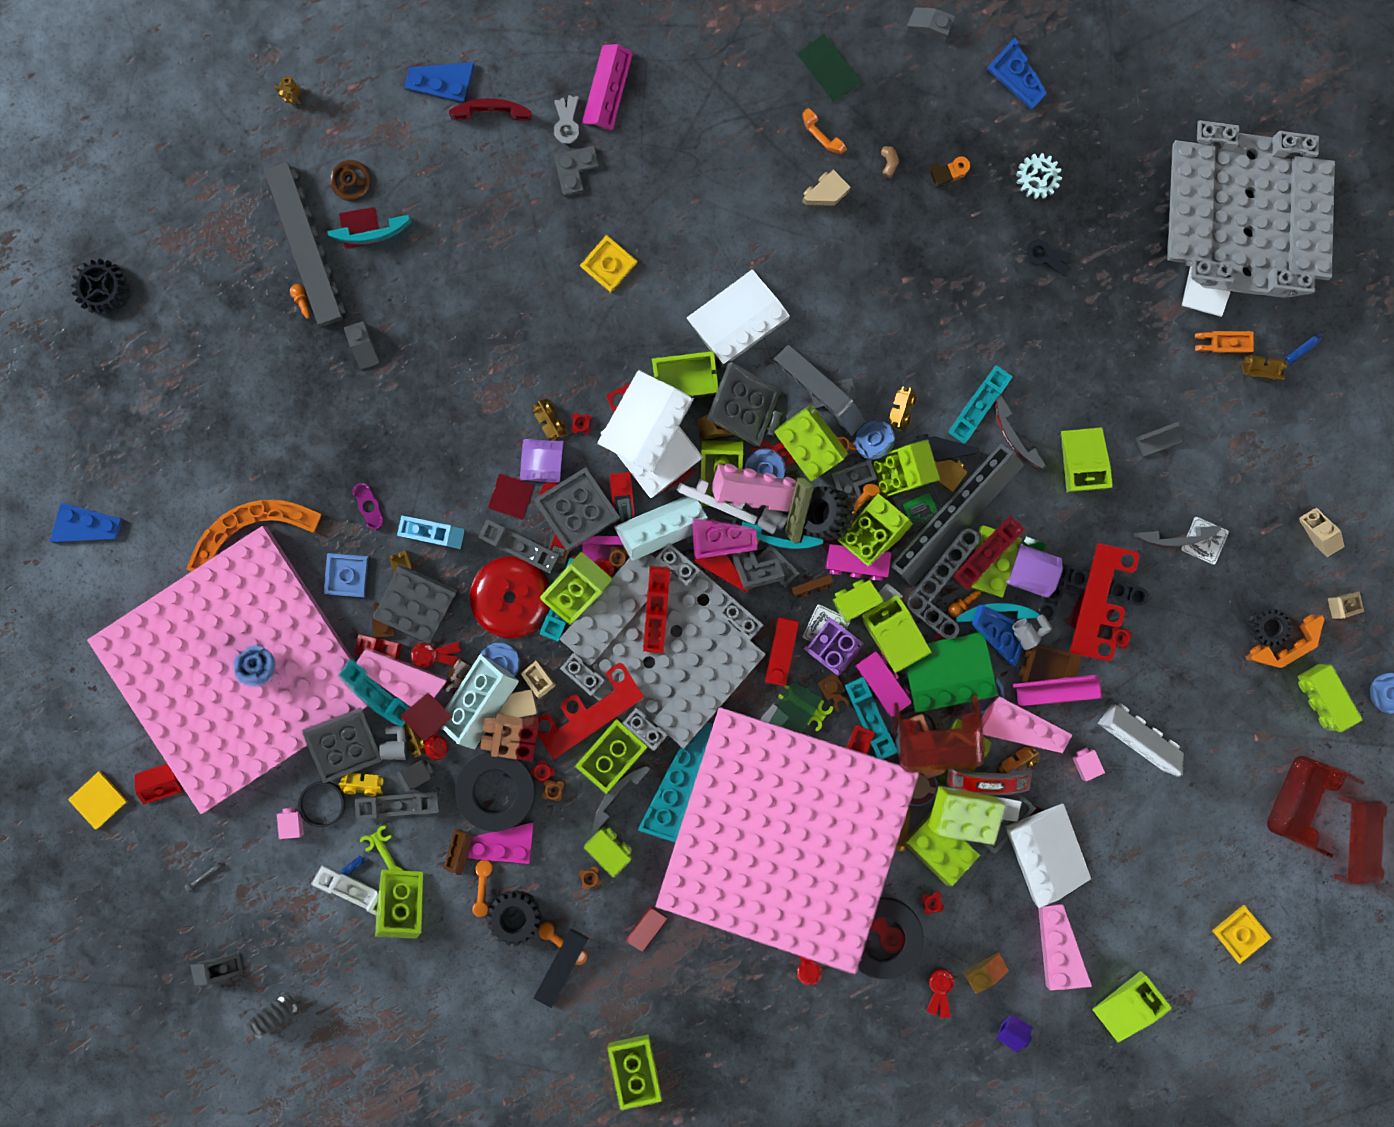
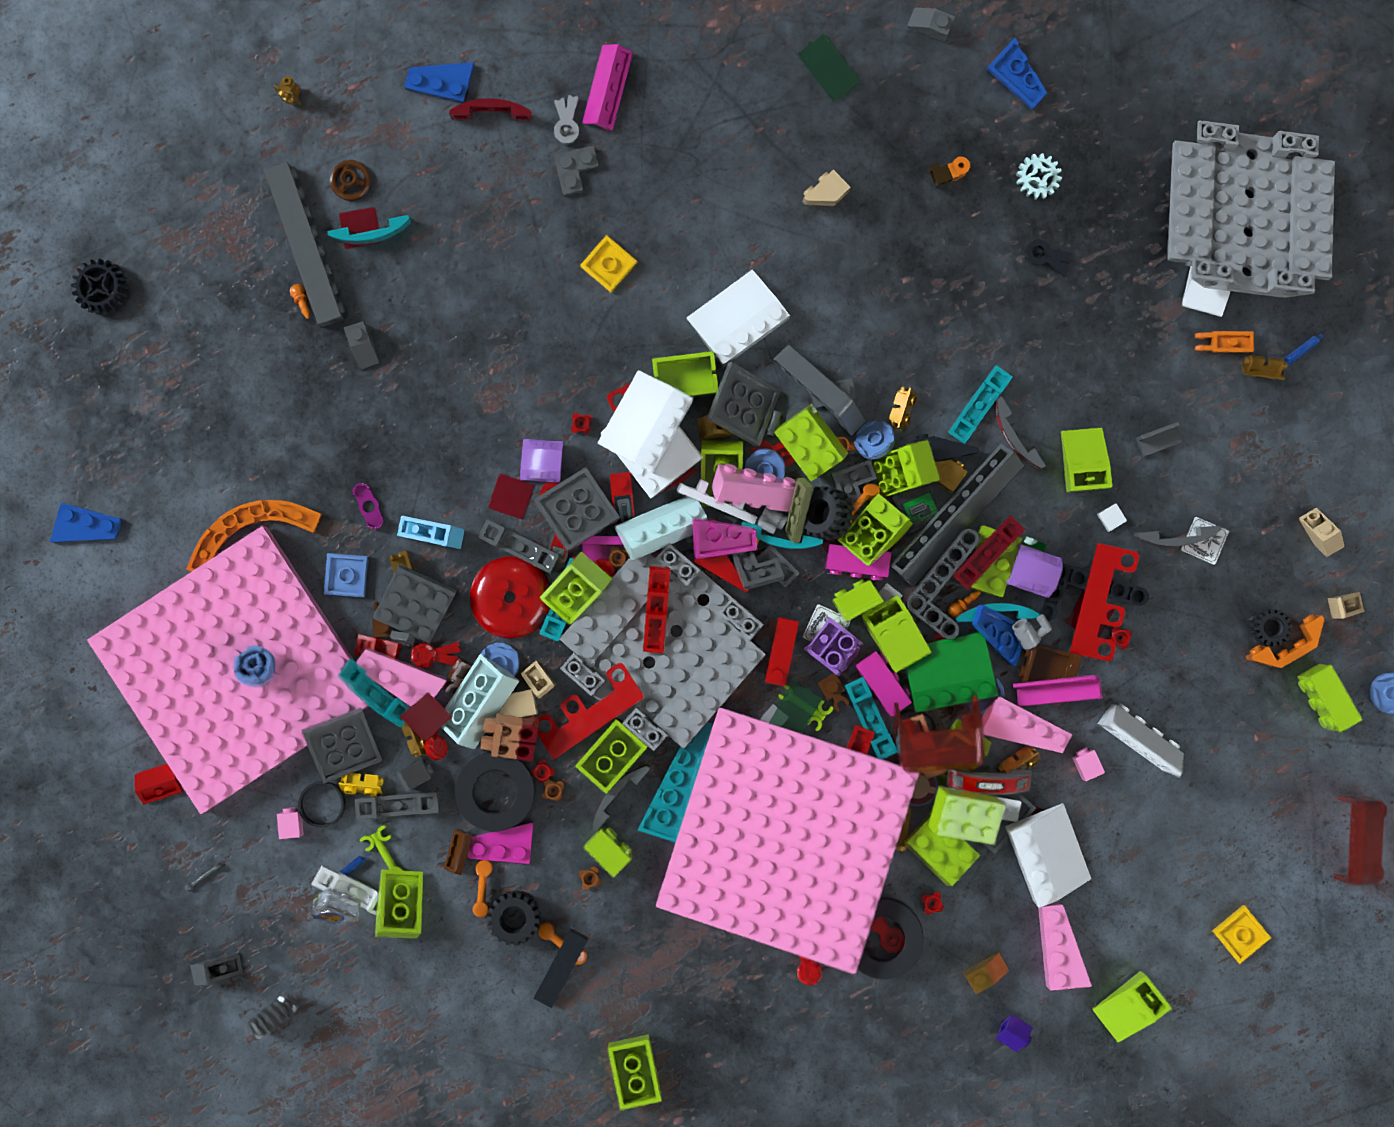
yellow tile [68,771,128,830] -> none
light grey piece [380,726,408,761] -> none
pearl gold hinge [532,399,567,441] -> none
slope [626,906,667,952] -> none
reddish brown plate [791,574,833,598] -> none
orange bar [802,108,847,154] -> none
medium nougat arm [881,146,899,178] -> none
red piece [927,969,955,1019] -> none
clear red windscreen [1267,756,1365,858] -> none
none -> clear torso [311,888,361,925]
none -> dark grey tile [390,631,418,648]
none -> white tile [1097,503,1127,532]

